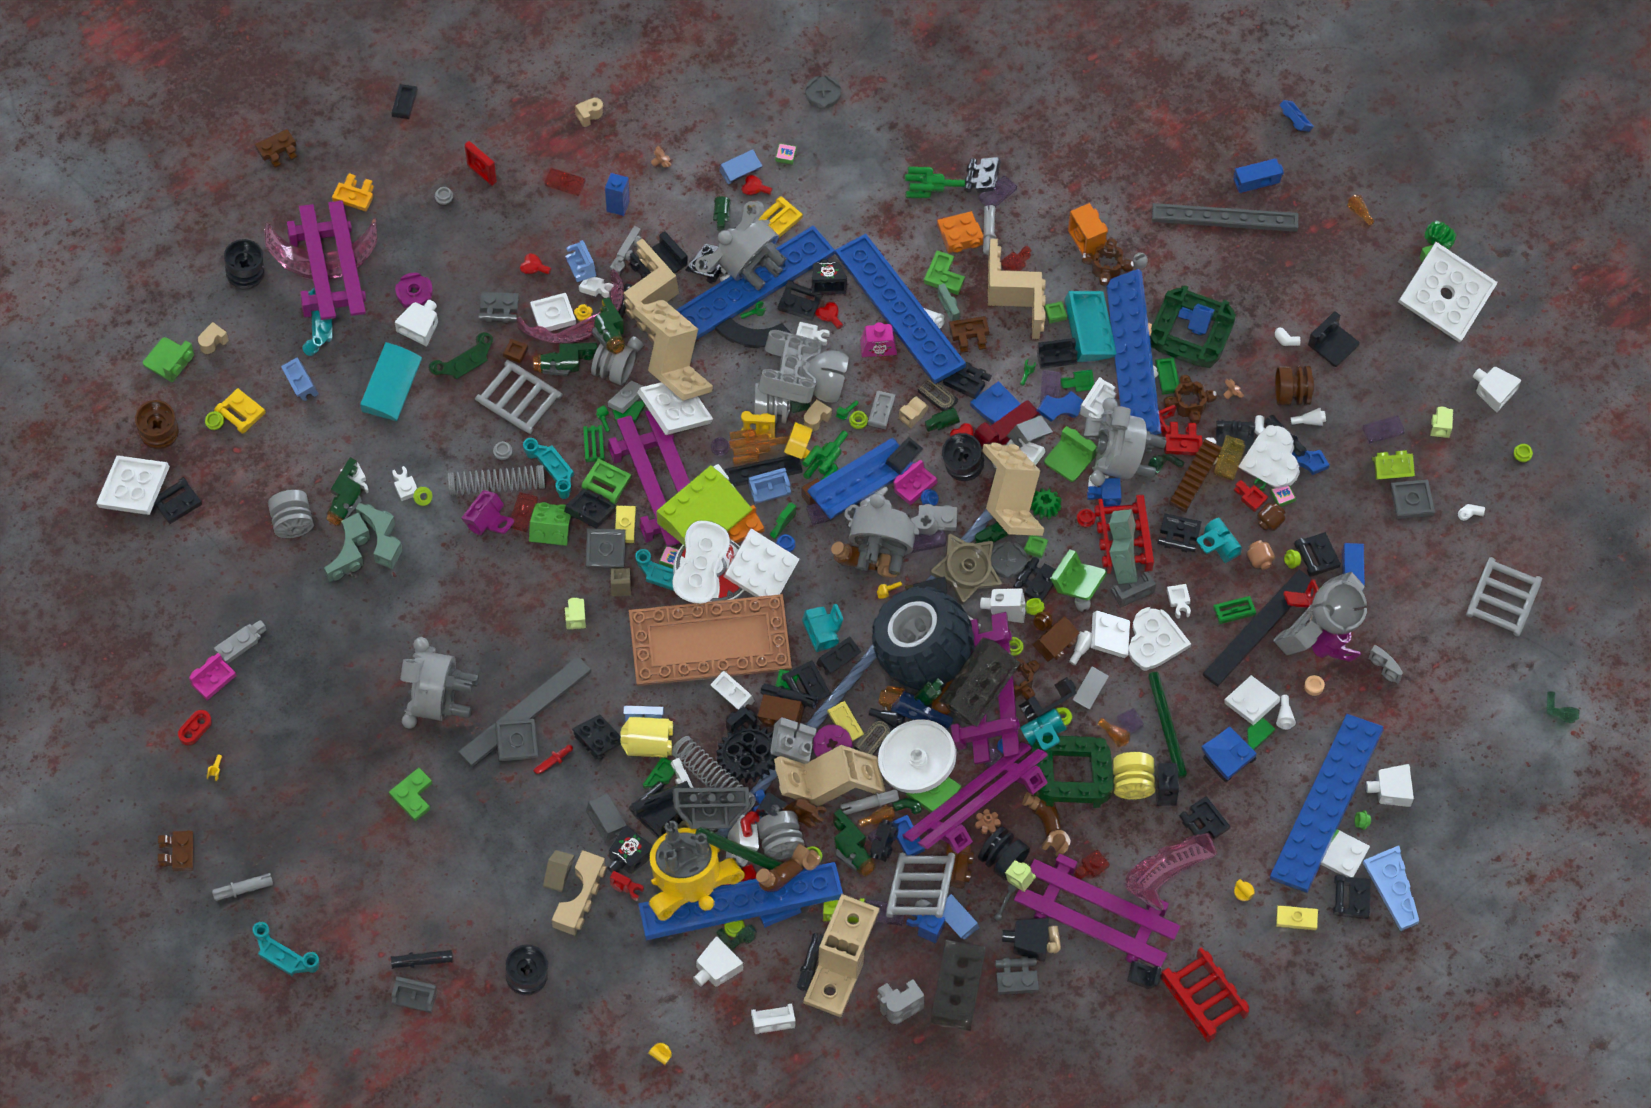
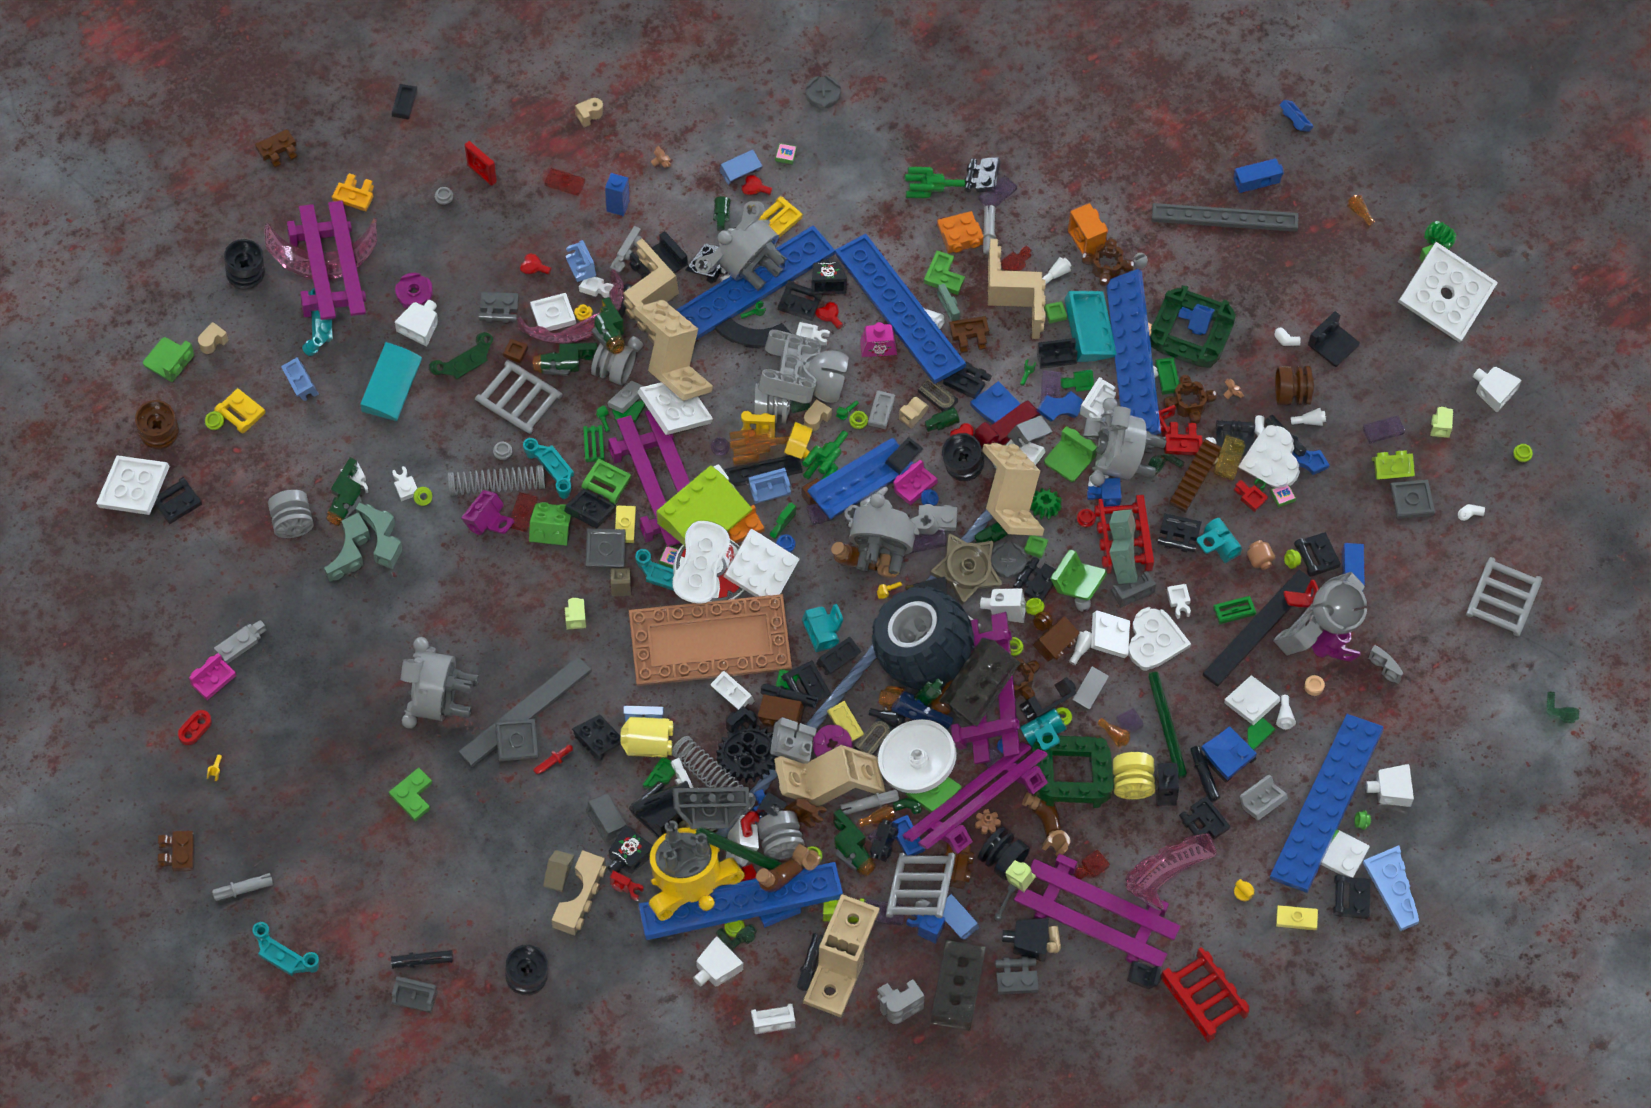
yellow plate [648,1043,672,1065] -> none
reddish brown head [1257,503,1286,531] -> none
none -> white cone [1042,257,1071,285]
none -> black axle [1190,745,1220,802]
none -> light grey bracket [1240,775,1288,820]

